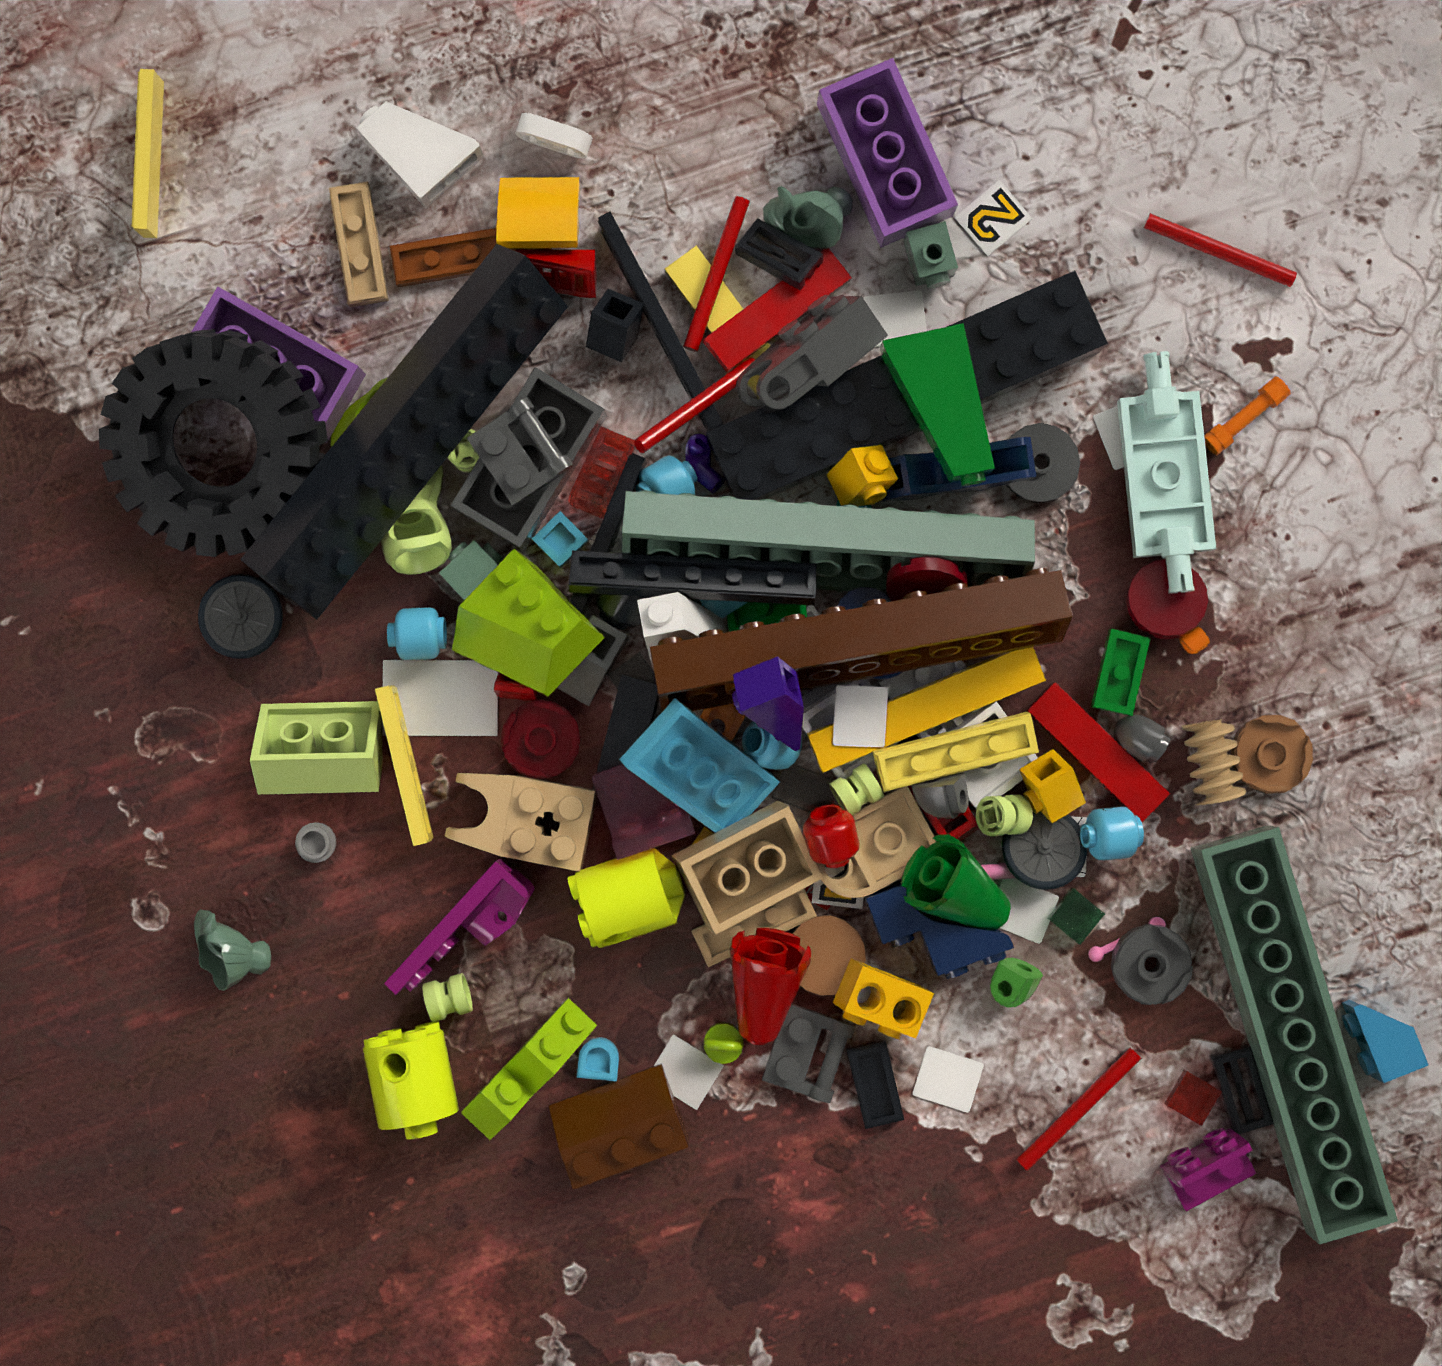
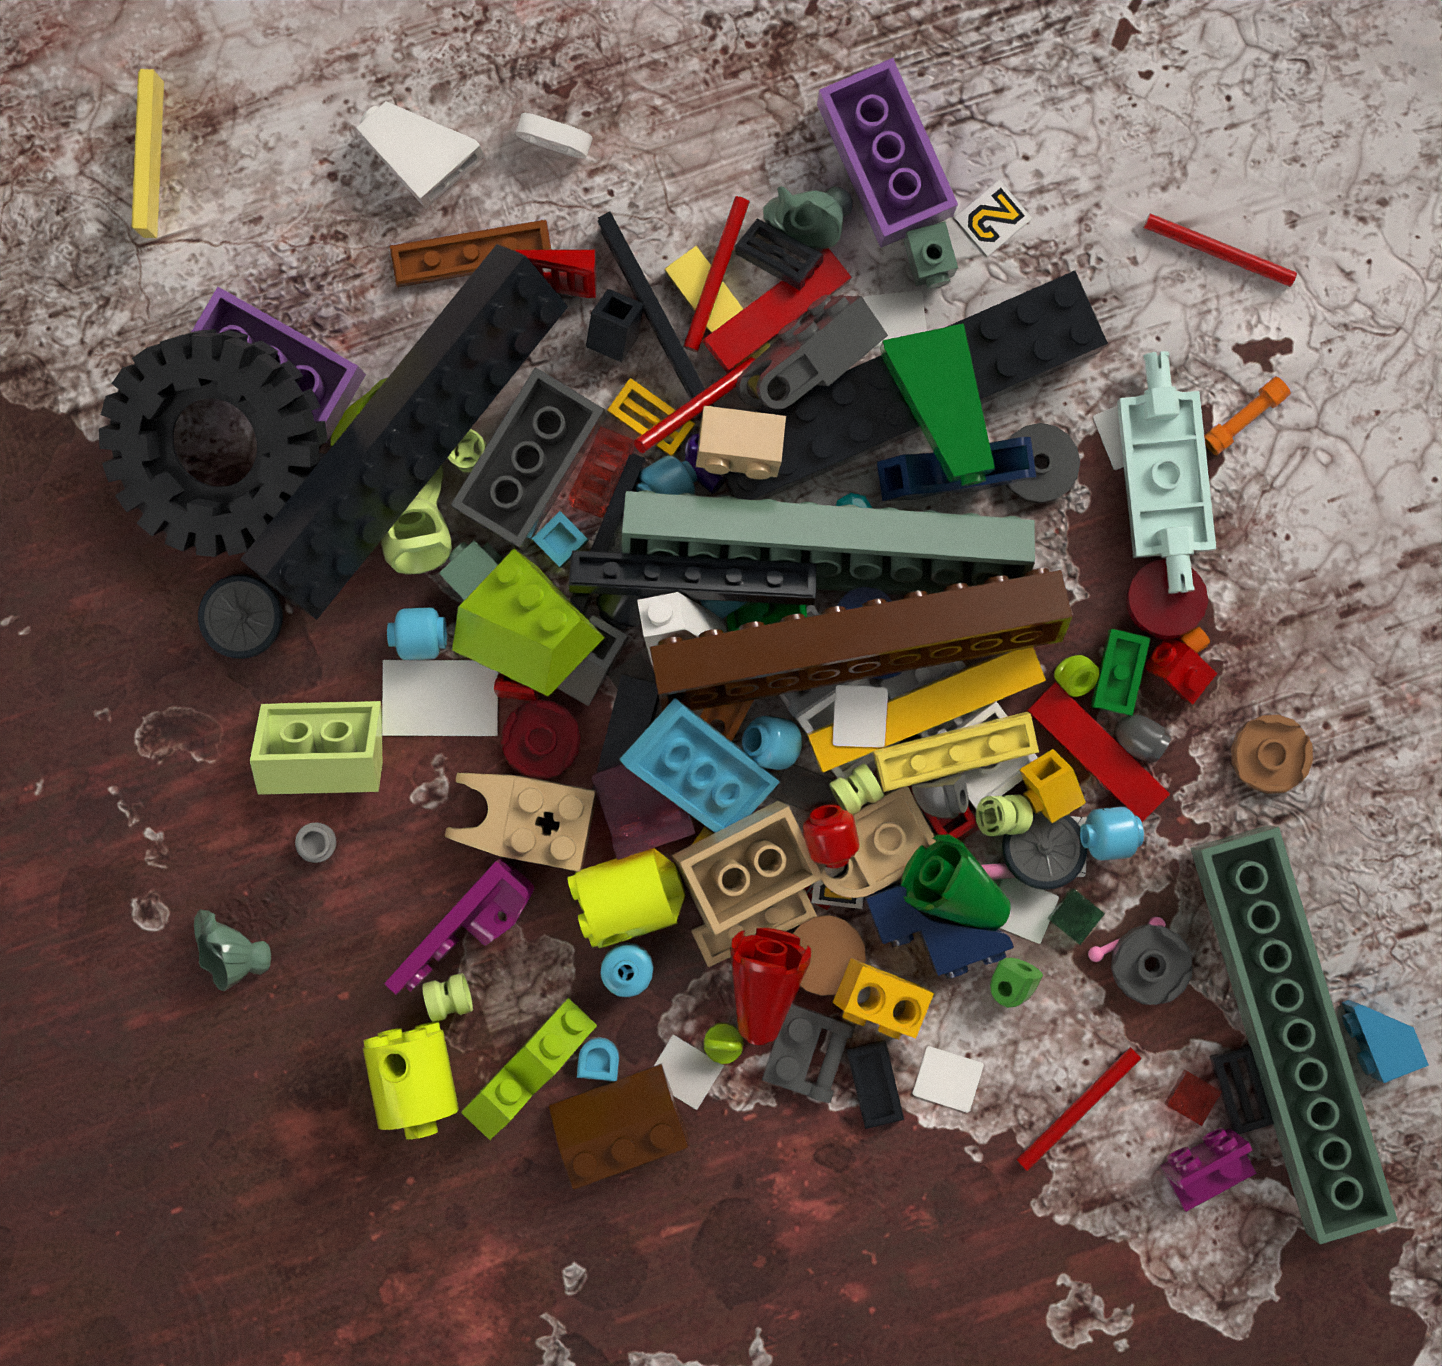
tan tile [329,181,389,307] -> none
light yellow tile [375,685,434,846] -> none
dark grey plate [467,397,574,507] -> none
yellow slope [496,177,580,248] -> none
dark purple slope [732,656,804,751] -> none
yellow brick [826,445,898,506] -> none
dark red tile [886,557,967,601] -> none
tan piece [1181,719,1246,805] -> none
none -> medium azure head [600,942,654,998]
none -> yellow tile [607,378,695,456]
none -> tan brick [696,406,786,479]
none -> lime tile [1054,655,1100,697]
none -> red bracket [1144,639,1217,705]

